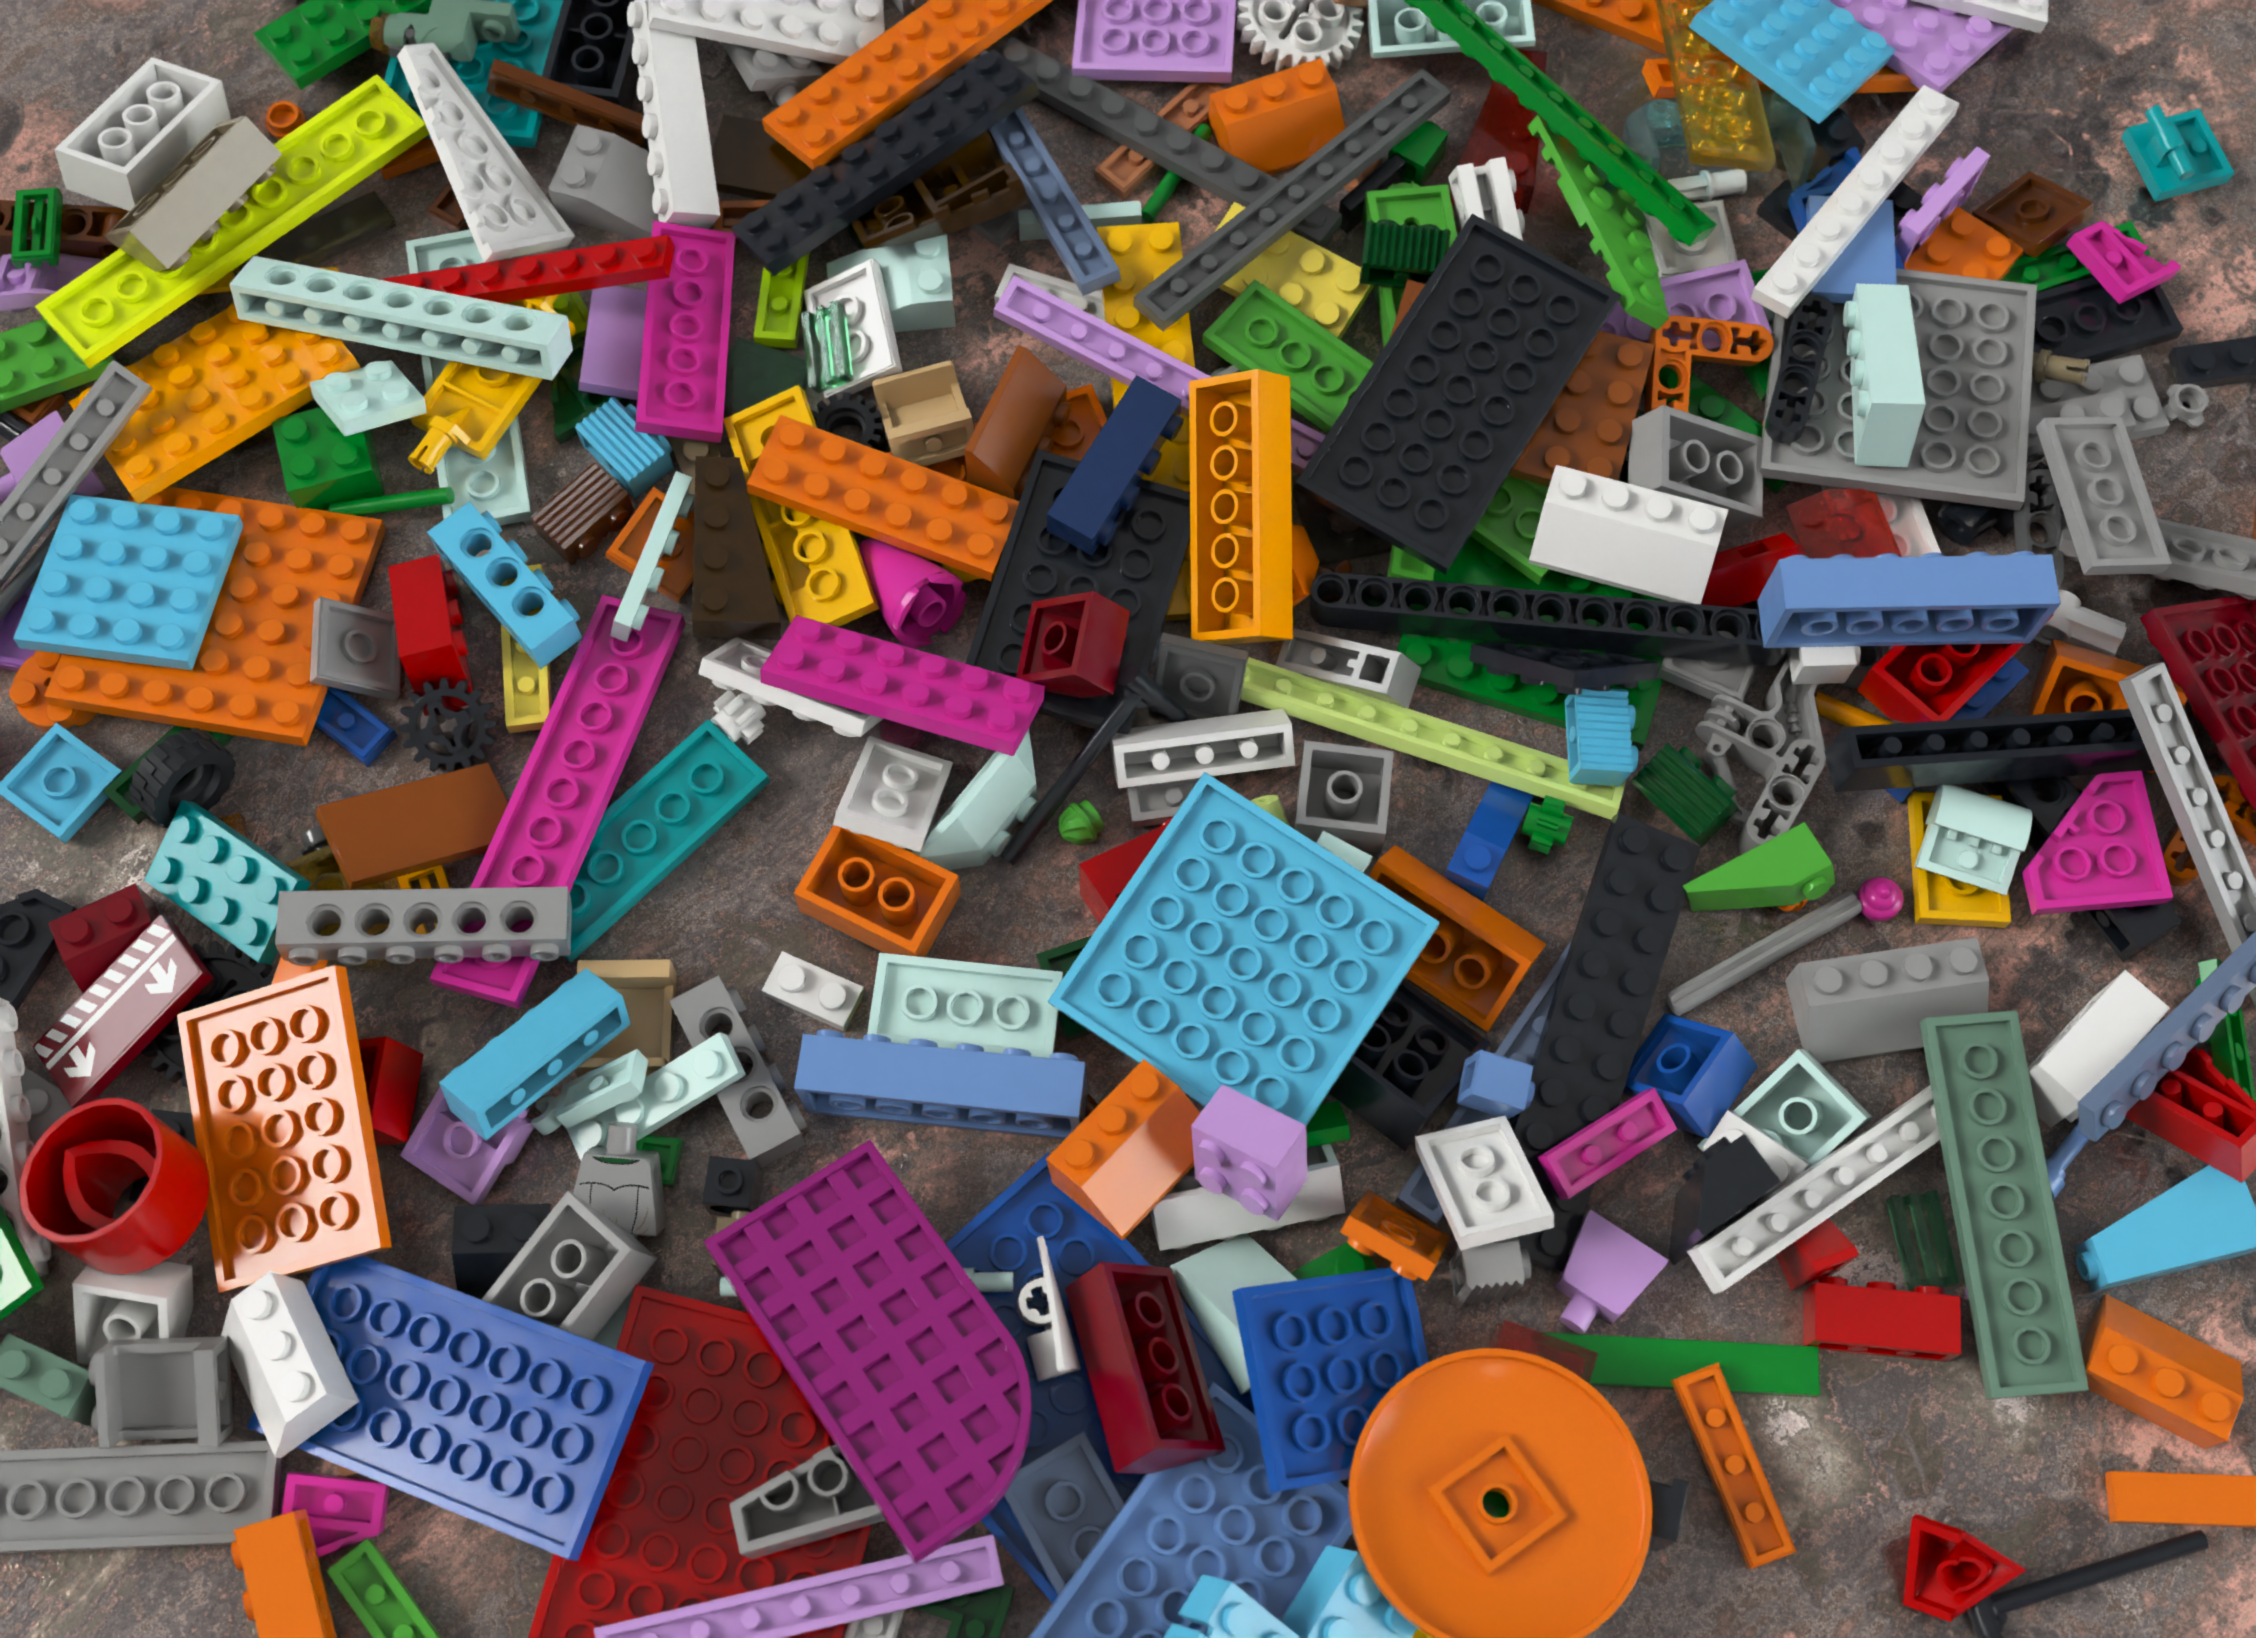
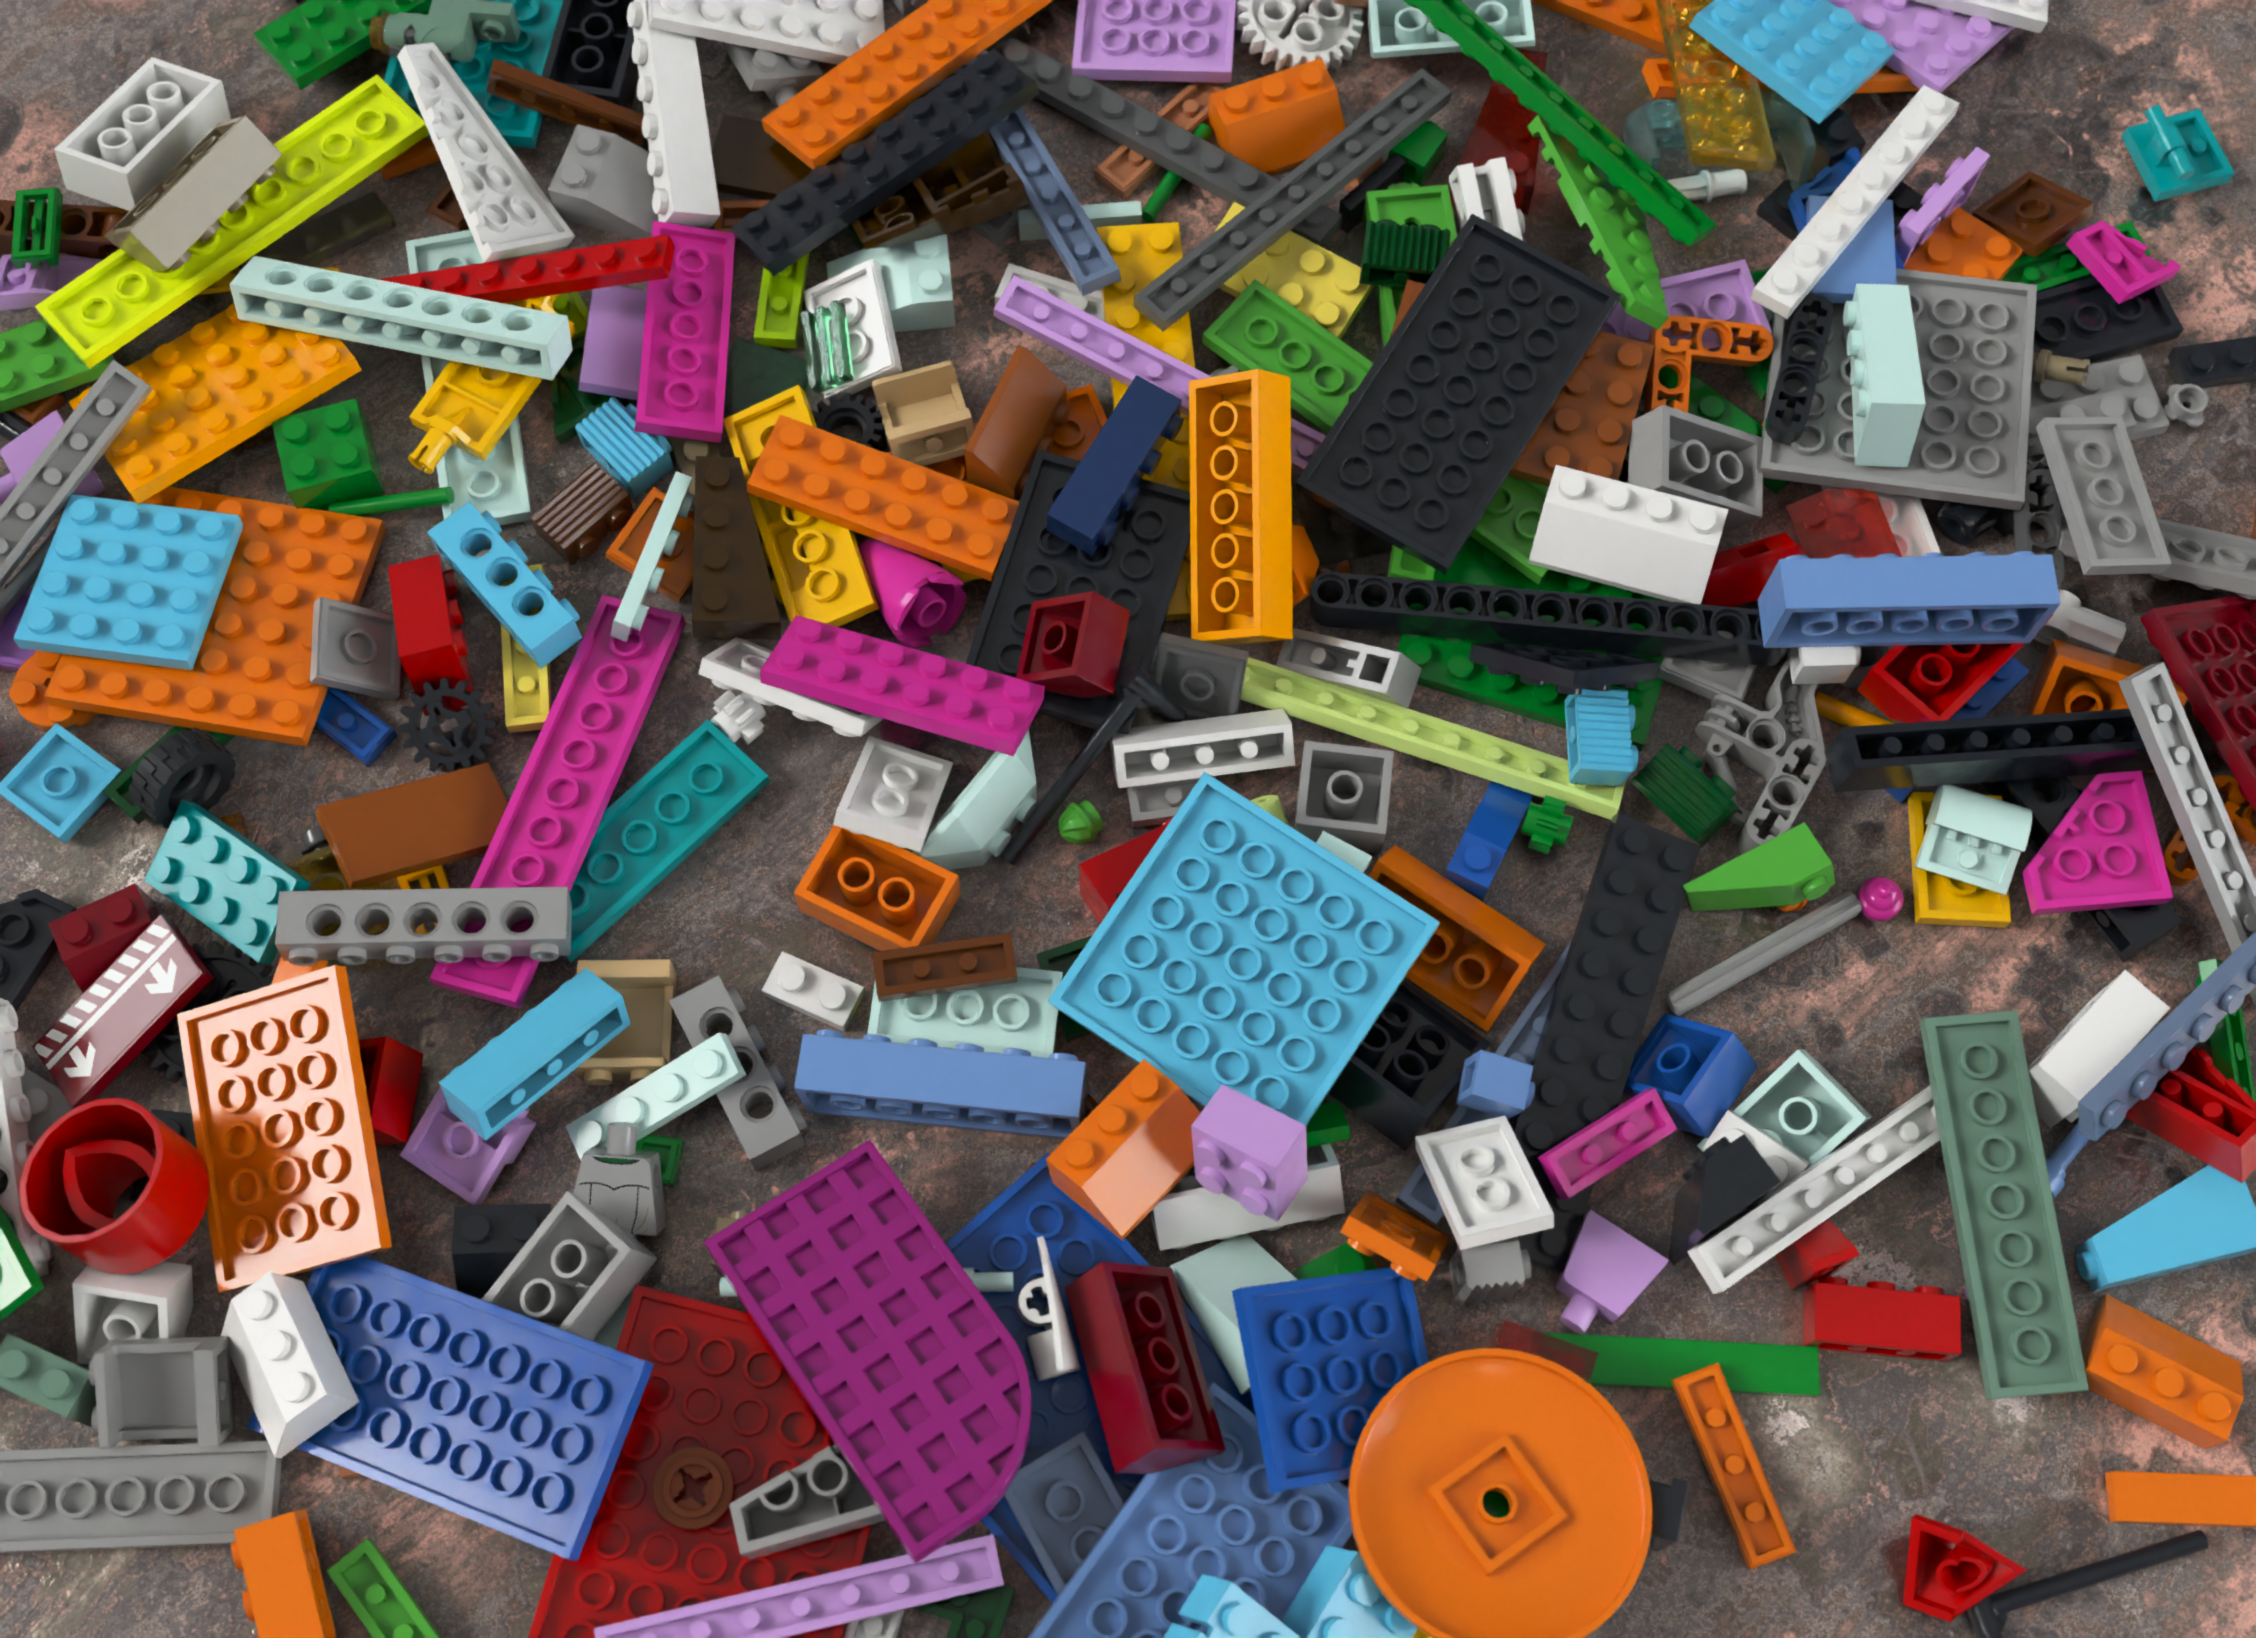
orange plate [265,101,307,140] -> none
dark pink wing [281,1471,390,1557] -> none
light aqua plate [310,360,427,436] -> none
light aqua plate [531,1049,649,1135] -> none
black brick [702,1156,764,1217] -> none
white tile [1643,200,1738,279] -> none
light grey slope [1785,937,1989,1064] -> none
clear green tile [1886,1190,1960,1292] -> none
none -> copper gear [653,1447,734,1530]
none -> reddish brown plate [872,933,1018,1002]

